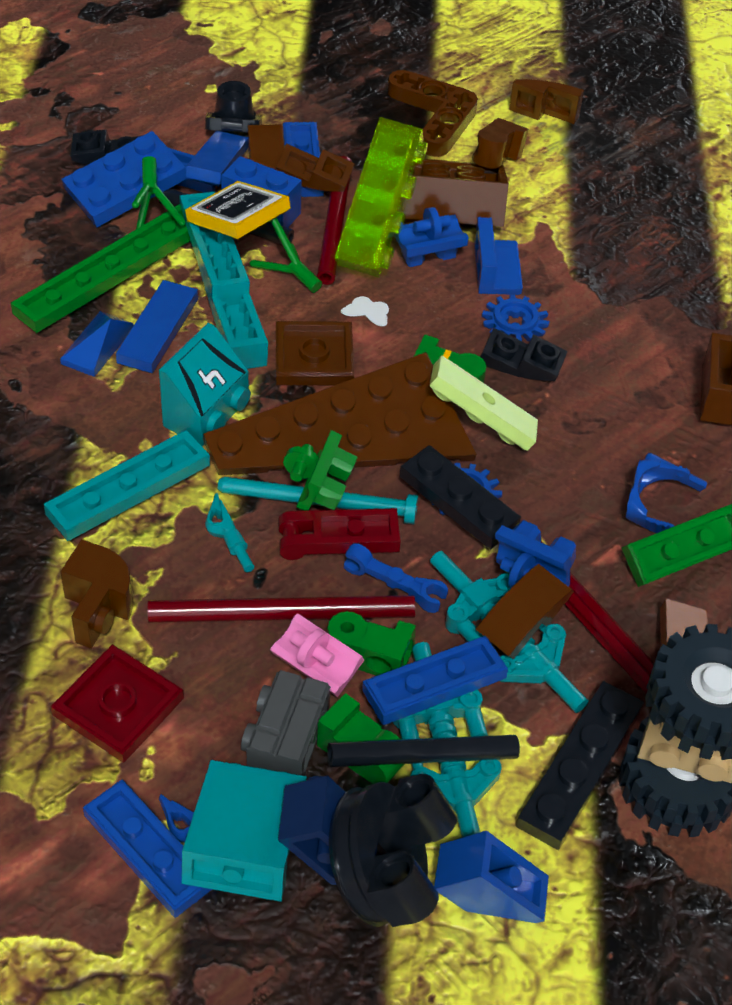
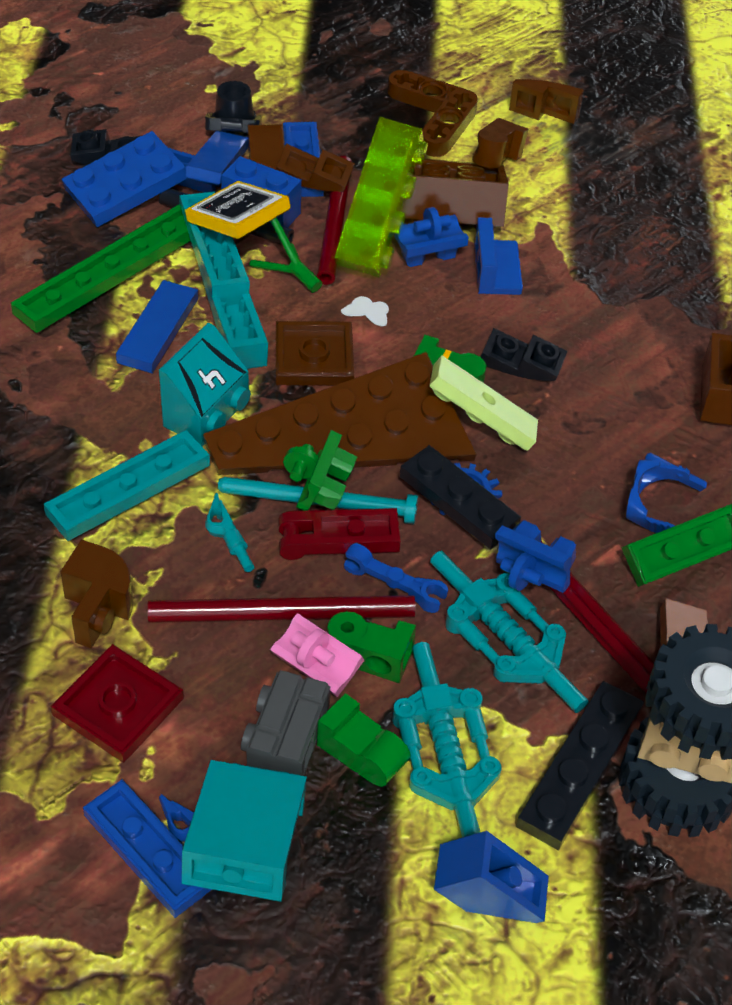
blue slope [60,311,134,377] -> none
green plant [132,156,186,229] -> none
dark blue brick [278,776,378,885] -> none
black piece [327,735,520,767] -> none
black piece [329,774,457,927] -> none
blue tile [362,635,508,725] -> none
reddish brown slope [476,564,574,659] -> none
blue gear [482,295,550,341] -> none

